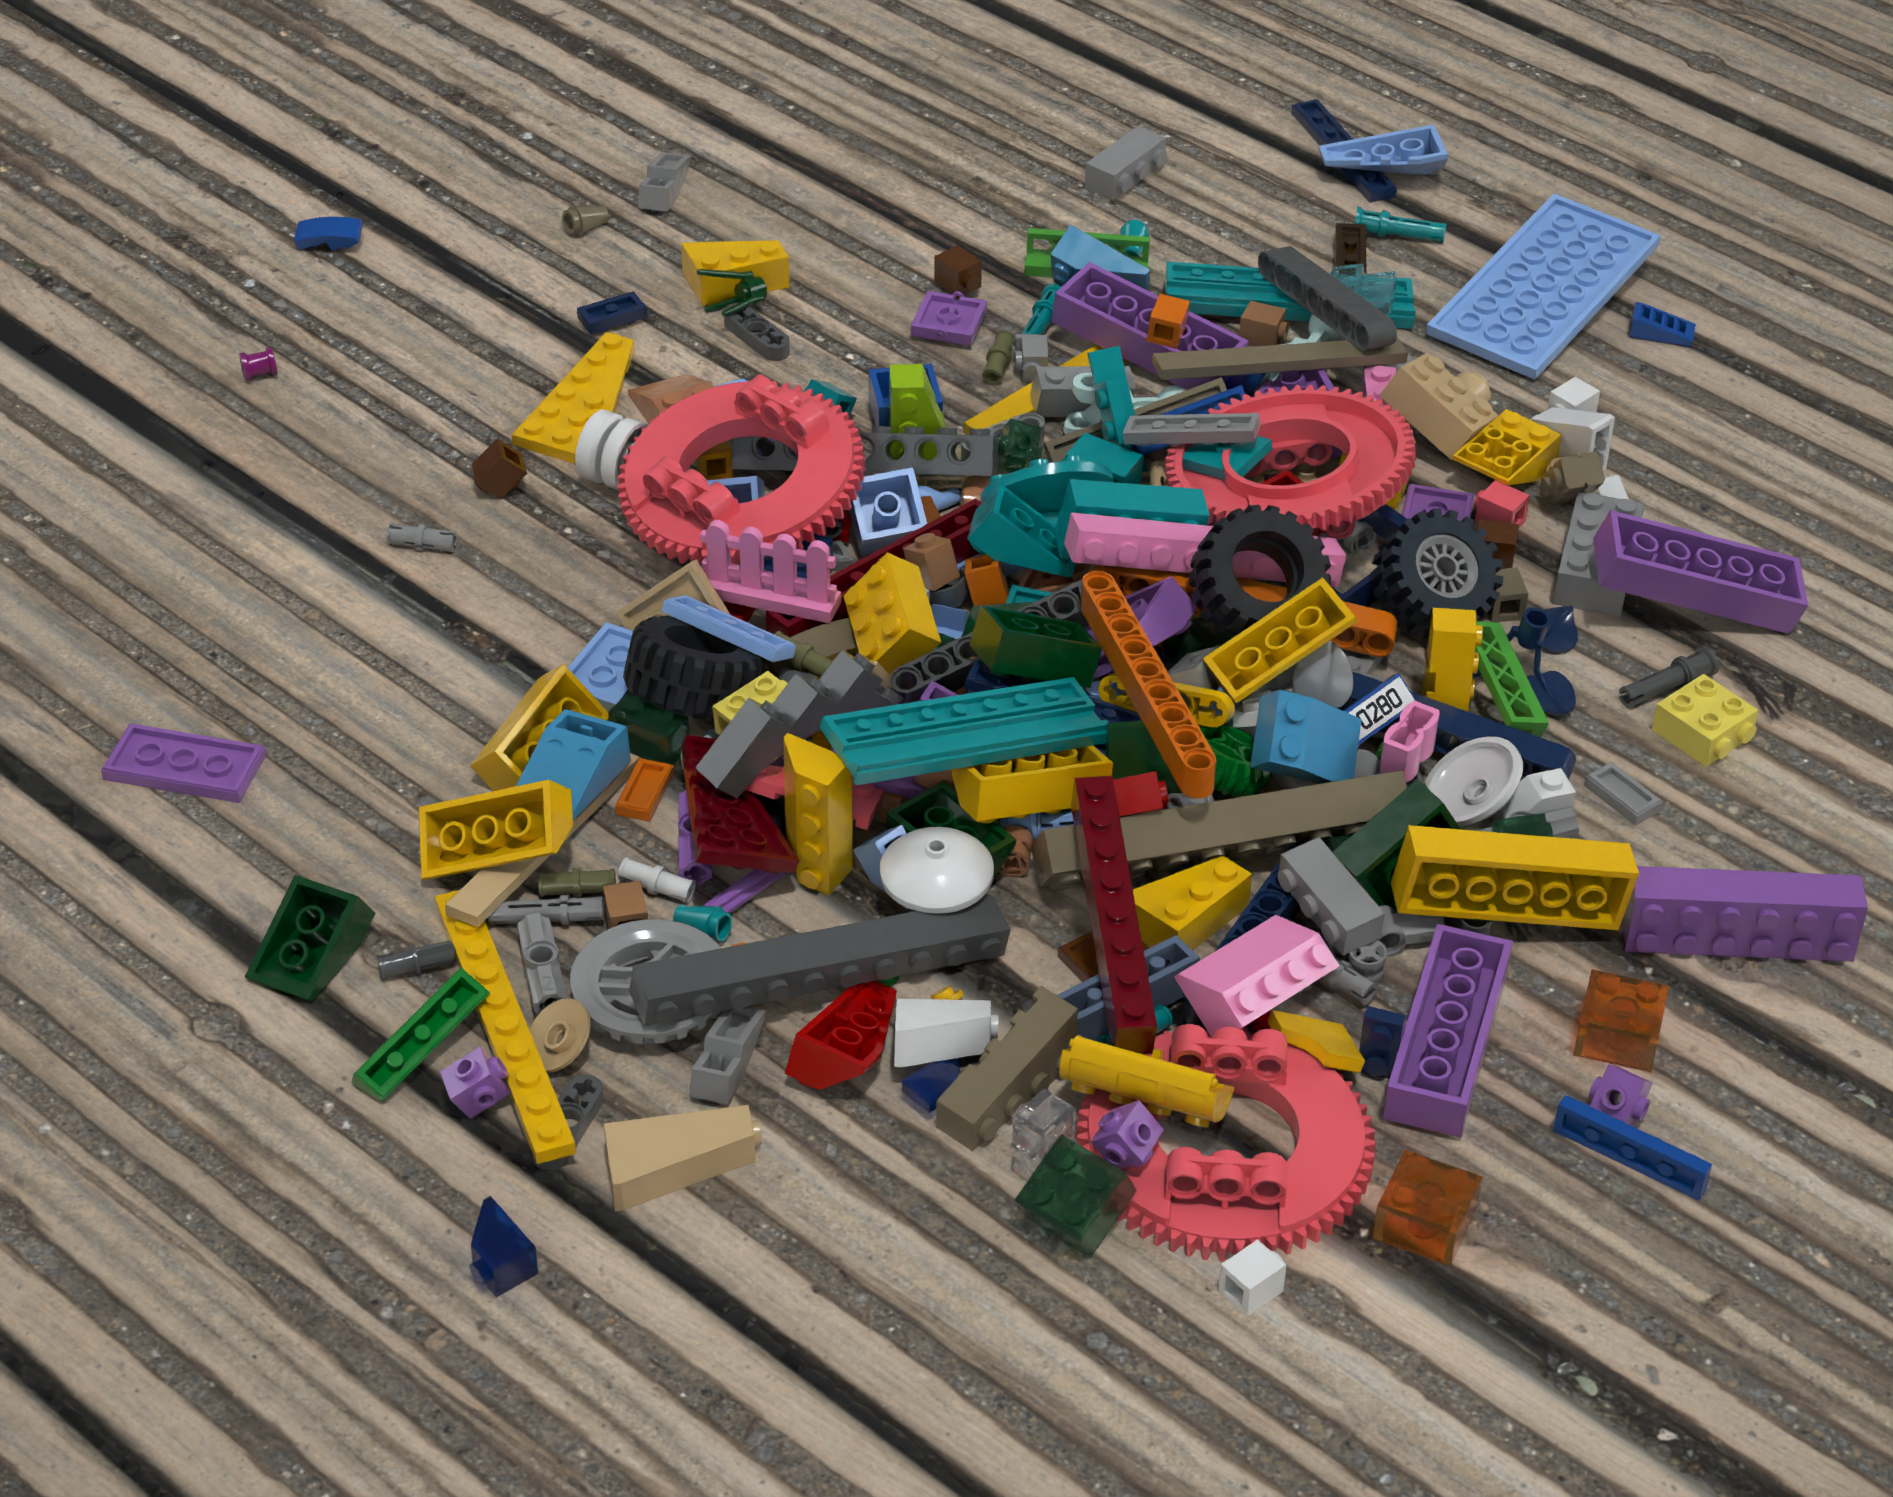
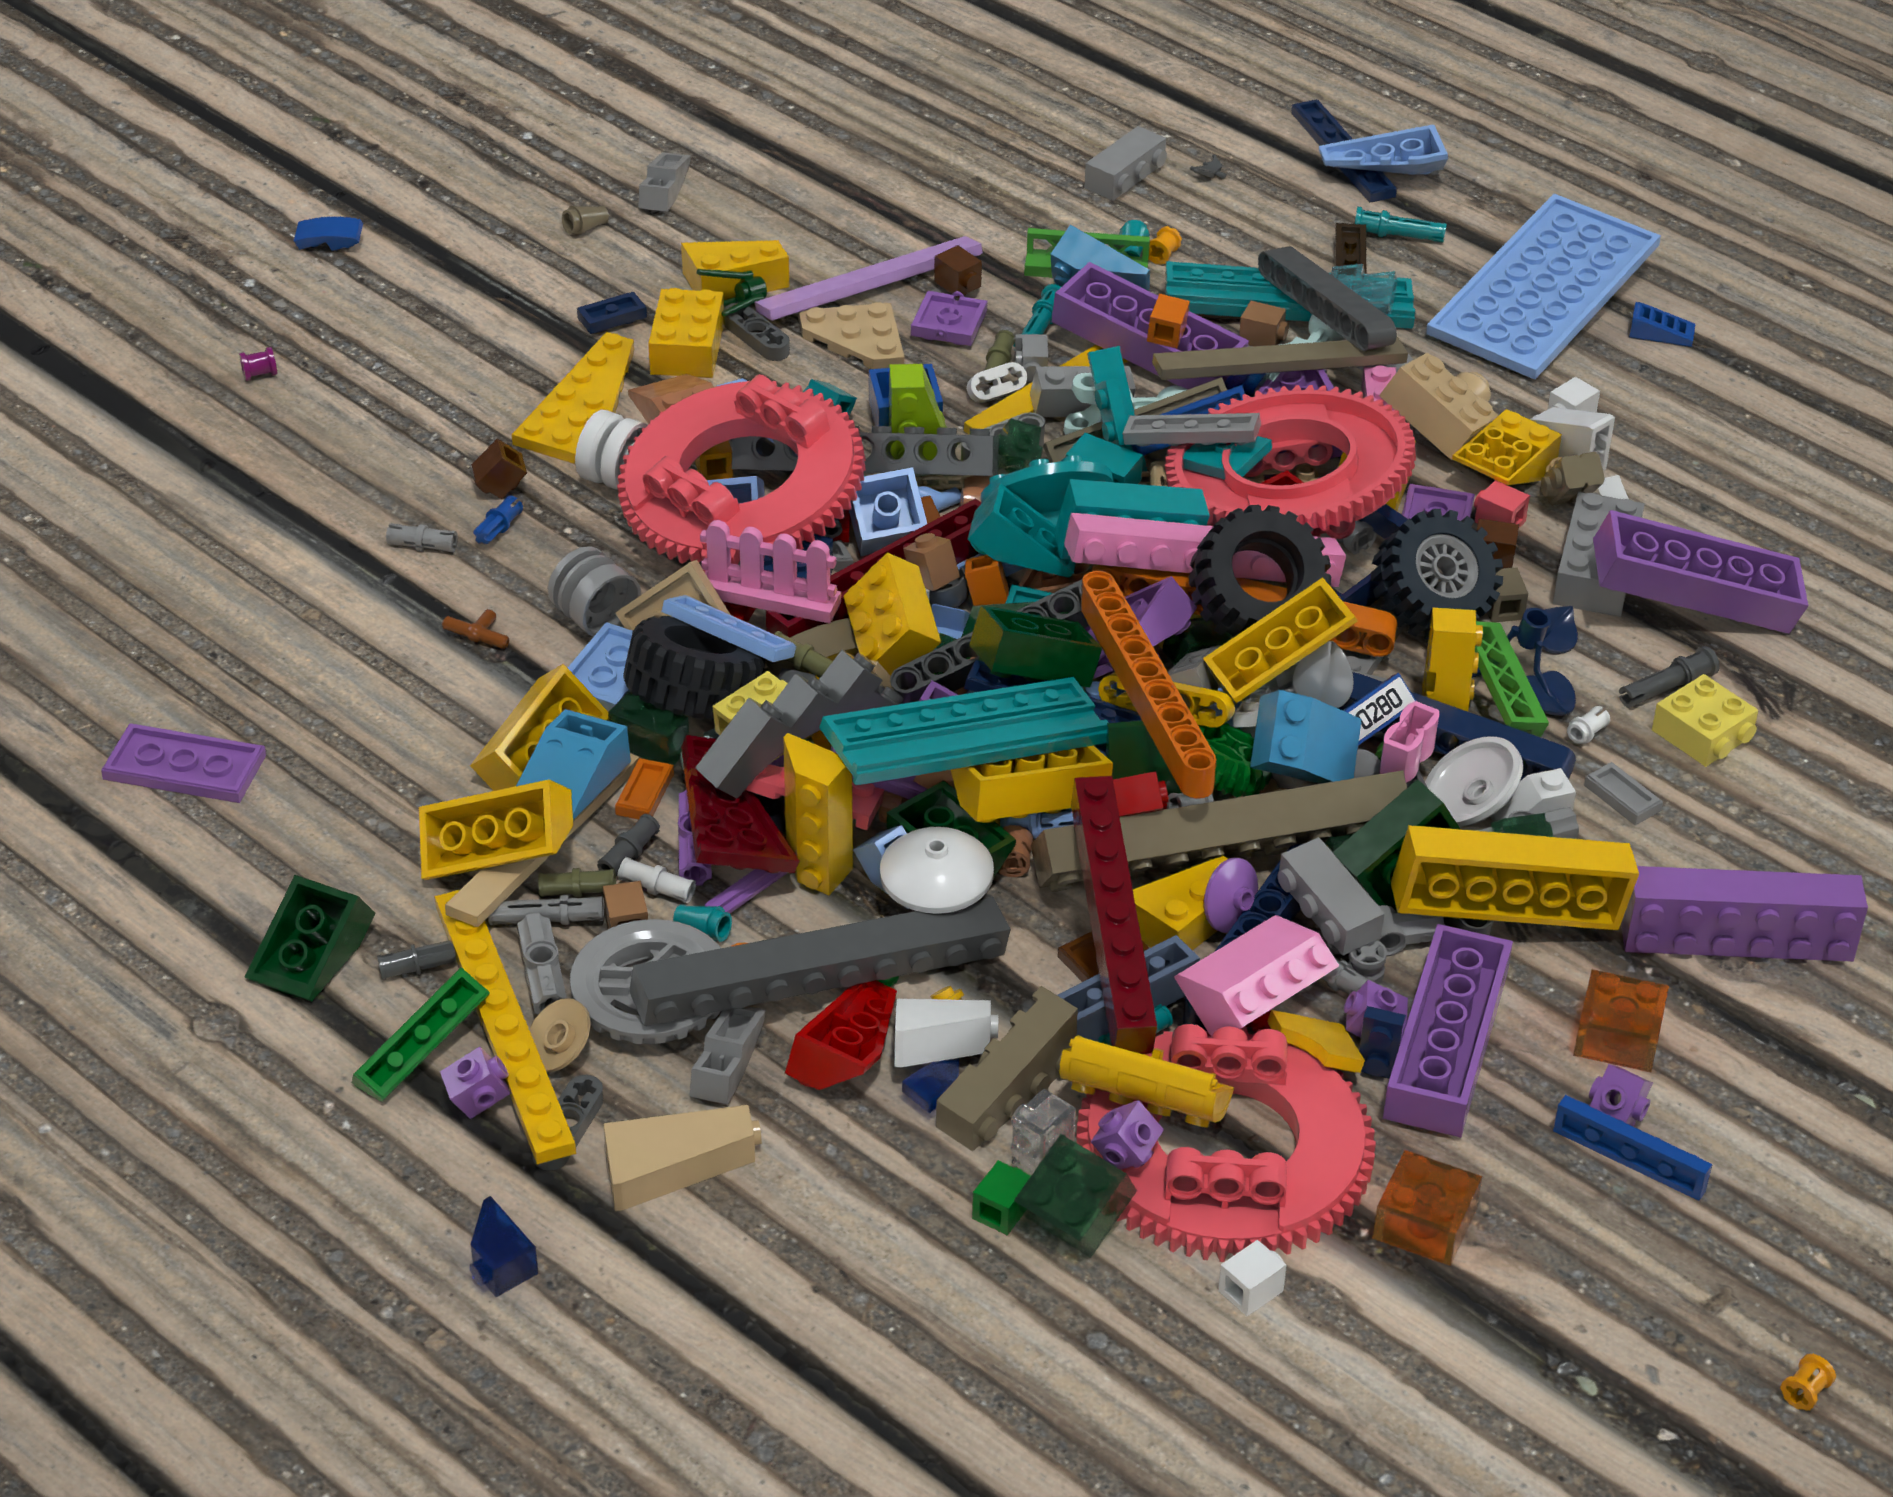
none -> dark orange piece [442,609,510,649]
none -> blue axle [473,495,523,544]
none -> light grey wheel [548,546,641,637]
none -> dark grey pin [597,814,660,877]
none -> yellow brick [648,288,724,378]
none -> lavender tile [755,236,982,321]
none -> tan plate [799,302,905,369]
none -> white beam [967,362,1027,403]
none -> green brick [972,1160,1032,1236]
none -> light orange bush [1149,226,1182,265]
none -> dark grey piece [1190,154,1227,179]
none -> medium lavender dish [1204,858,1258,933]
none -> medium lavender brick [1344,980,1408,1038]
none -> white pin [1567,706,1610,744]
none -> light orange bush [1780,1354,1836,1411]

